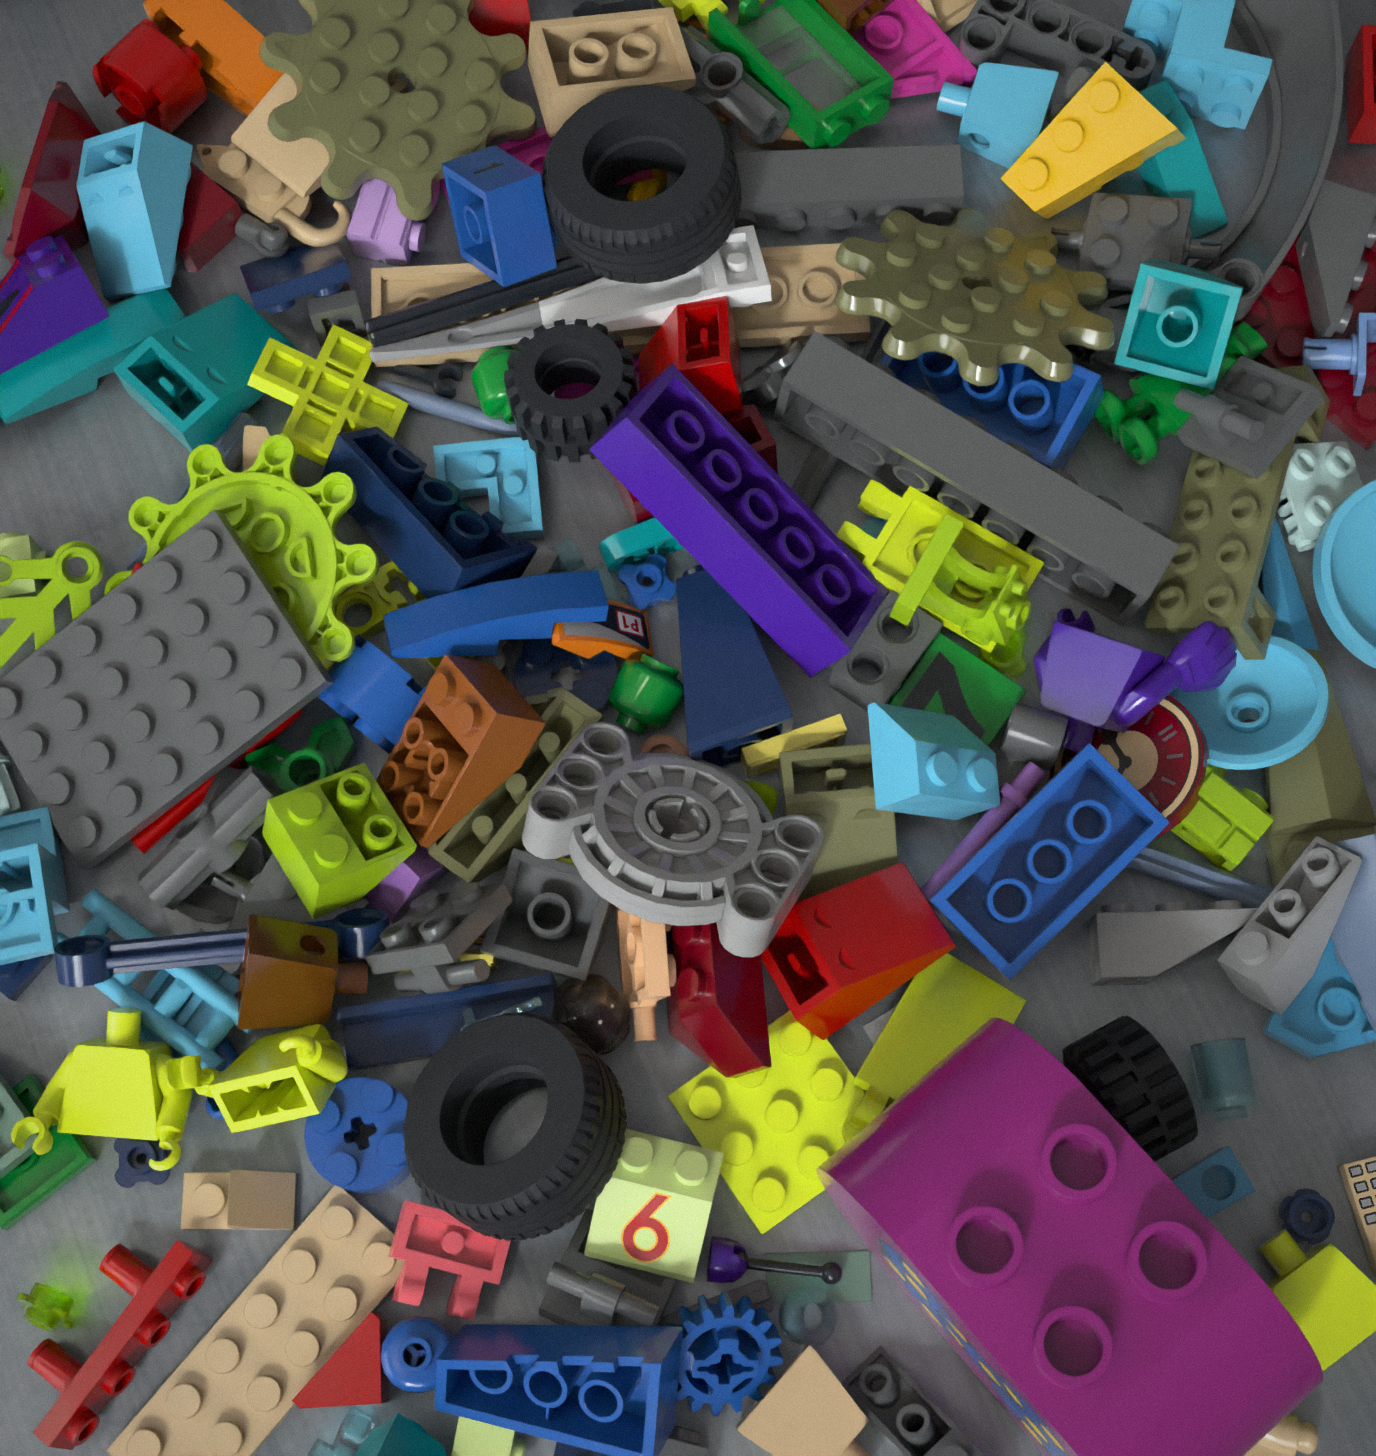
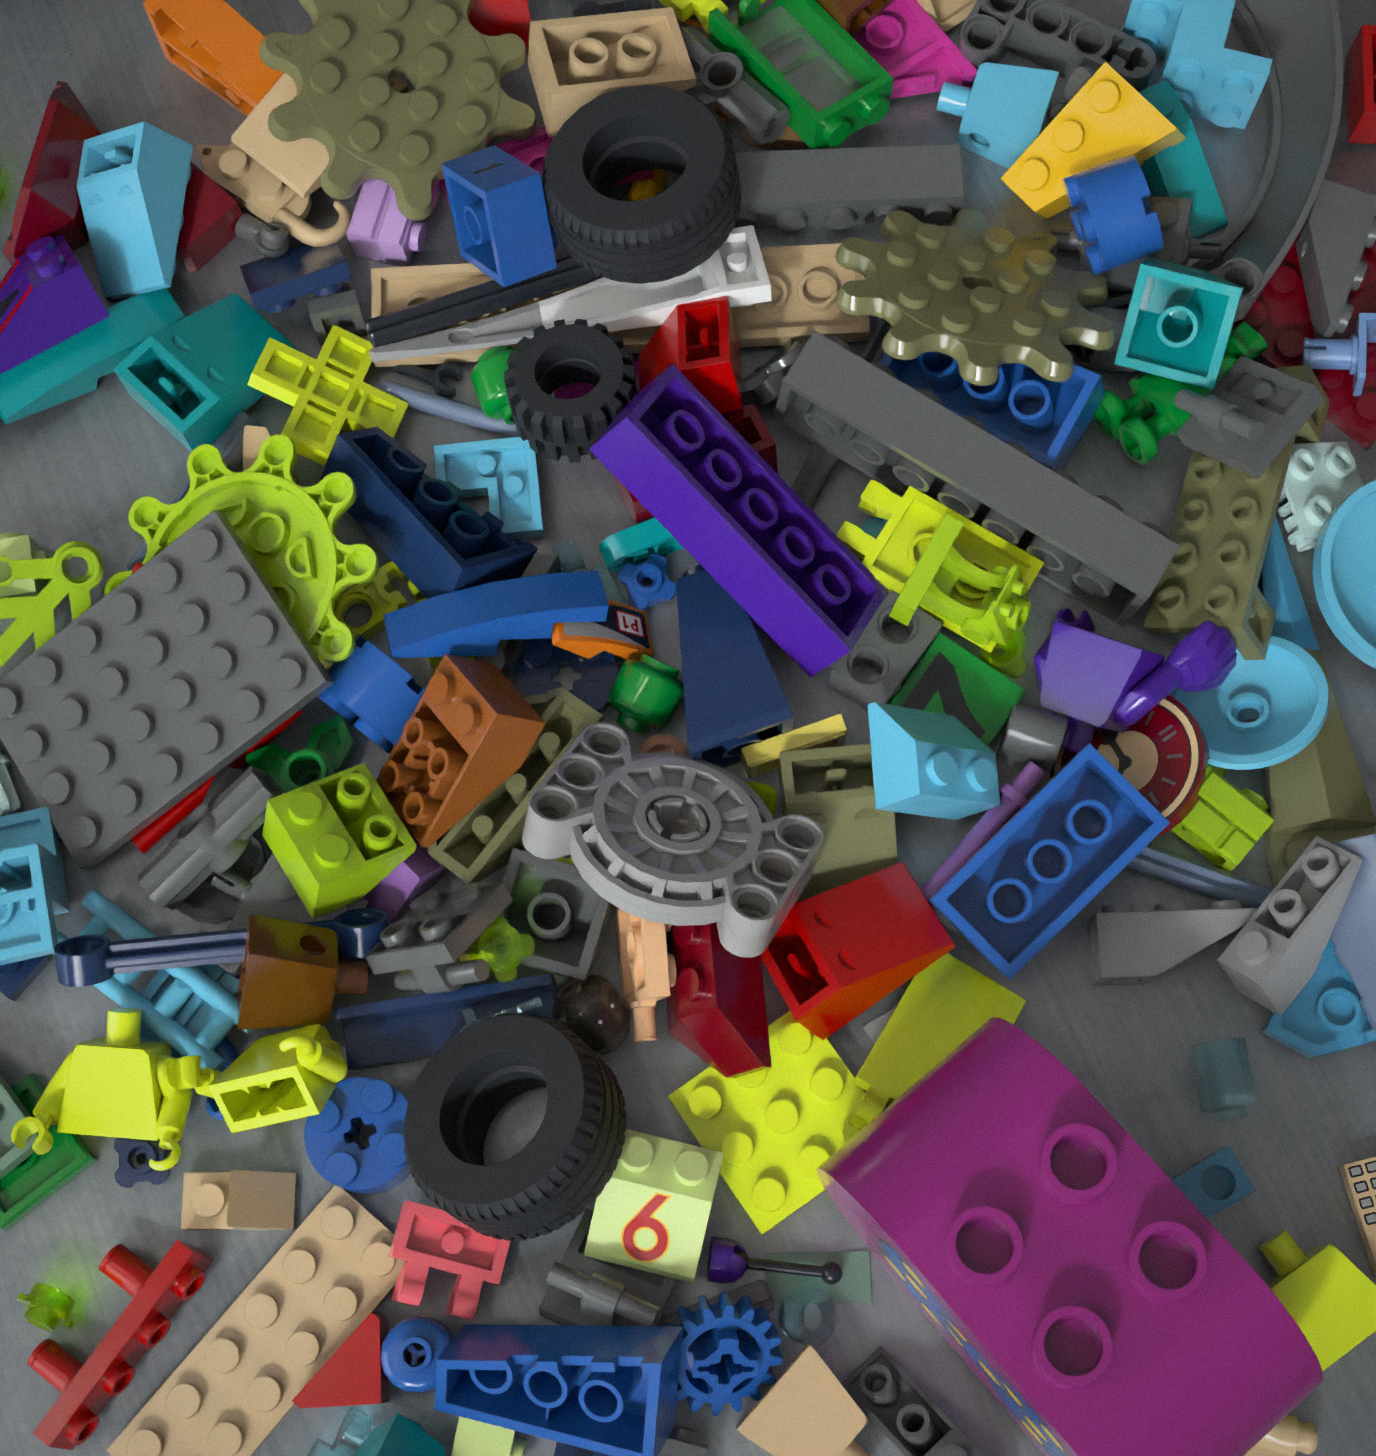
red brick [92,19,208,134] -> none
black tyre [1062,1016,1198,1162] -> none
dark blue plate [1279,1189,1335,1245] -> none
none -> clear neon green plate [469,917,535,983]
none -> blue brick [1062,154,1163,276]

